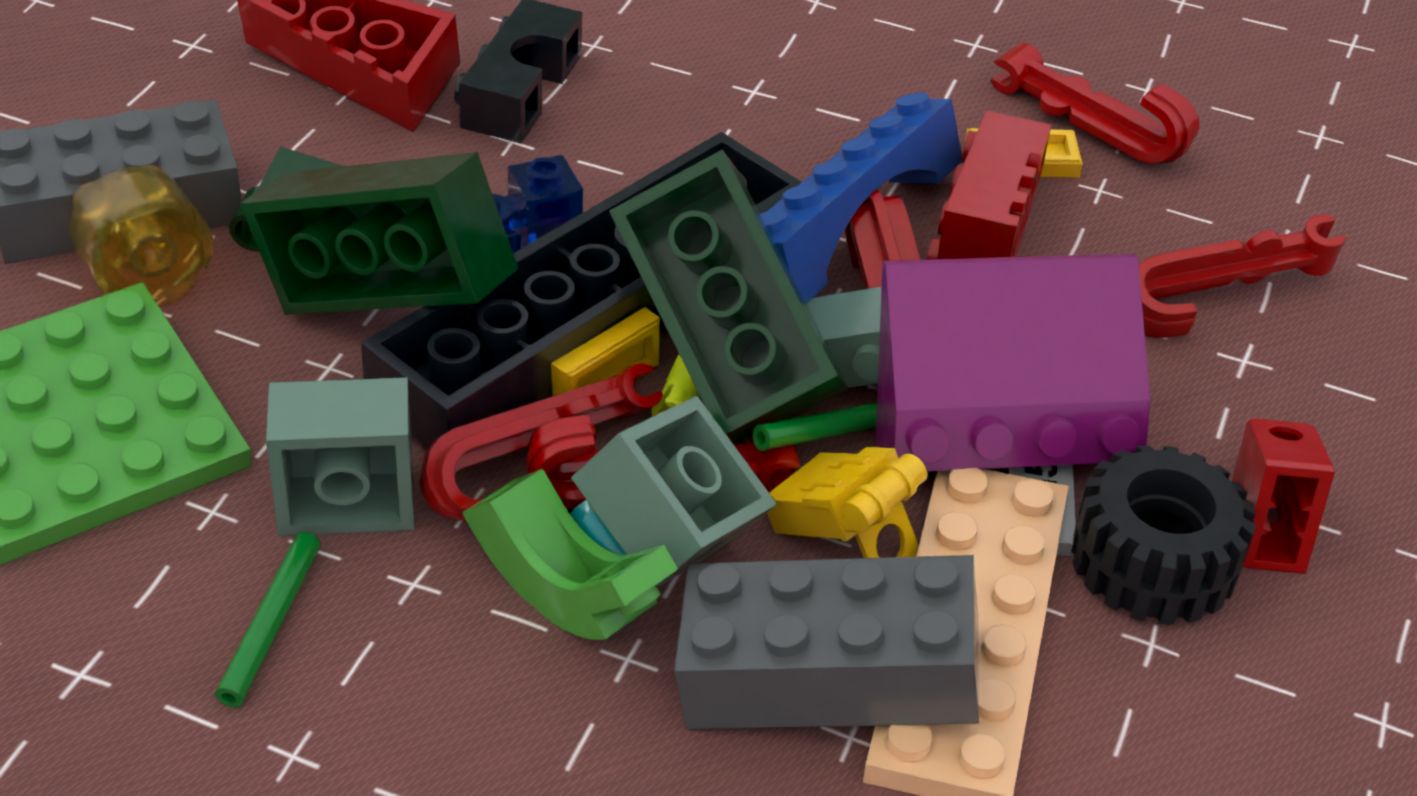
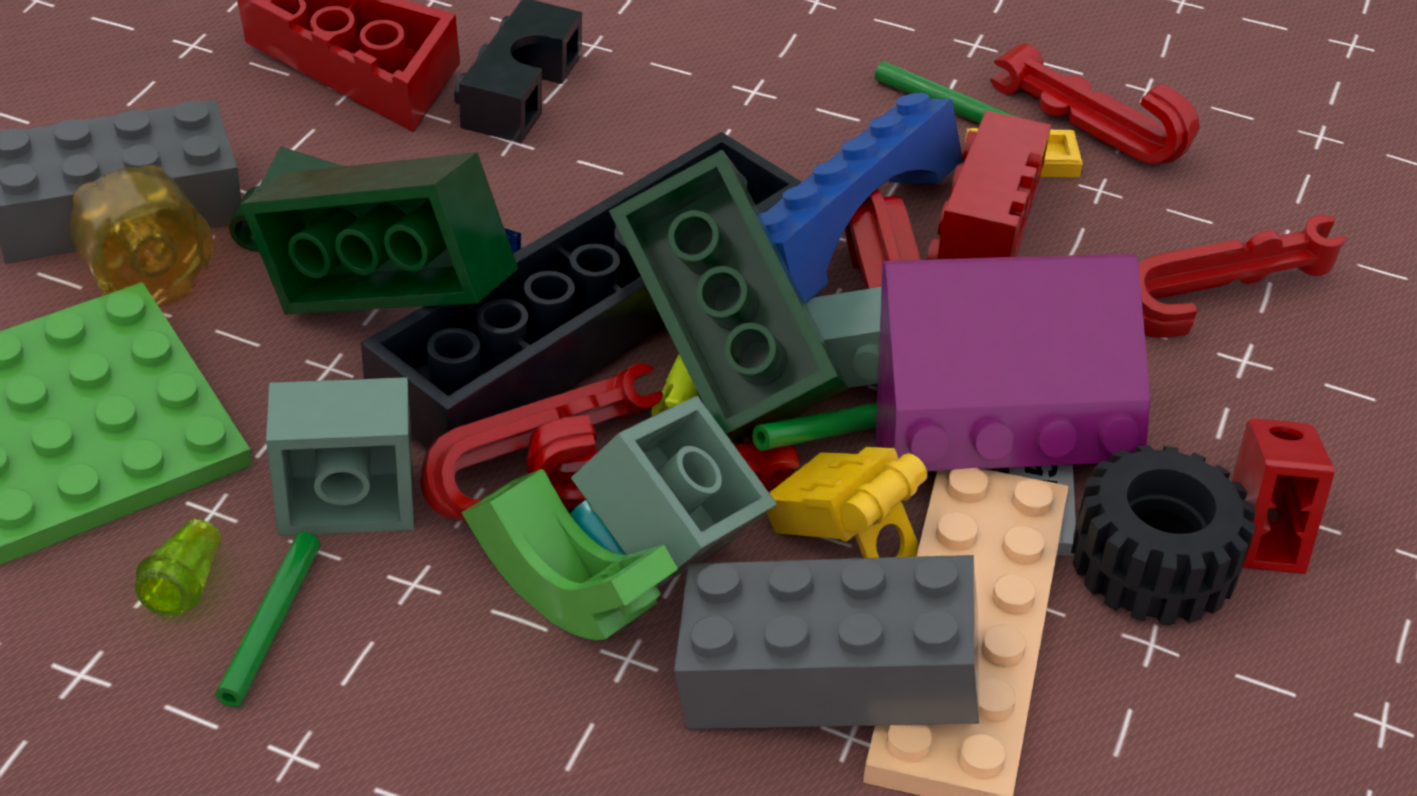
clear blue brick [492,154,583,247] -> none
yellow tile [551,307,660,397] -> none
none -> clear neon green cone [135,519,222,617]
none -> green piece [874,61,1017,124]

